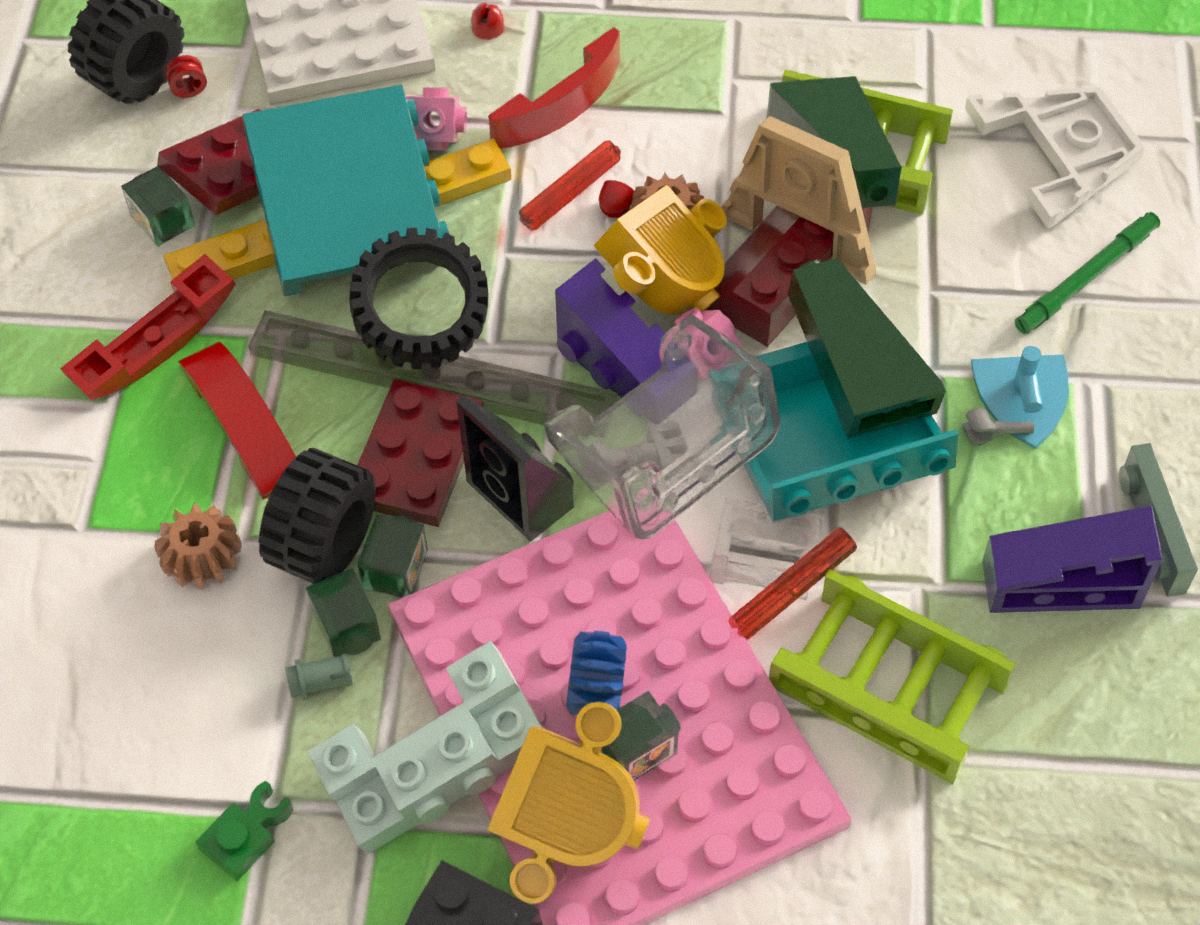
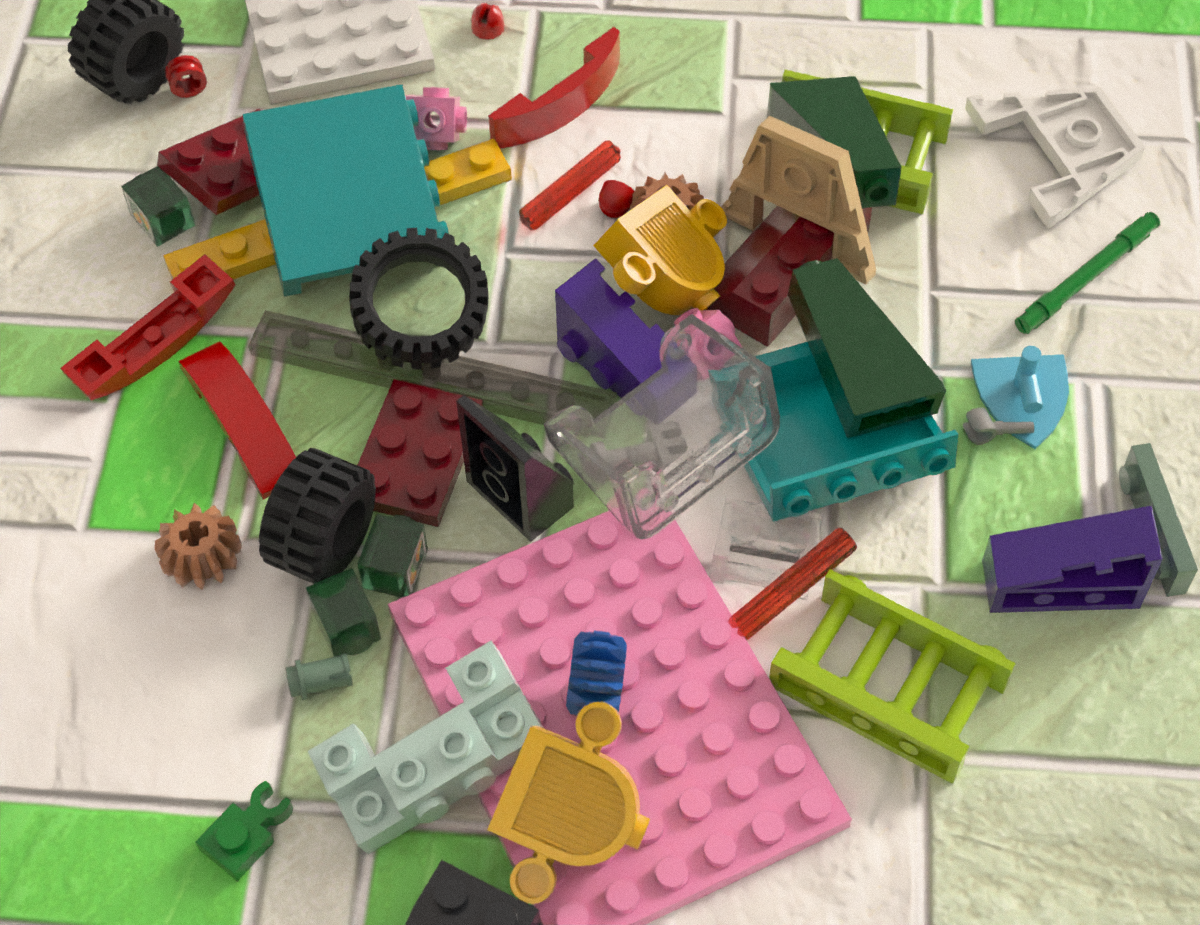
clear green brick [600,691,681,781] -> none

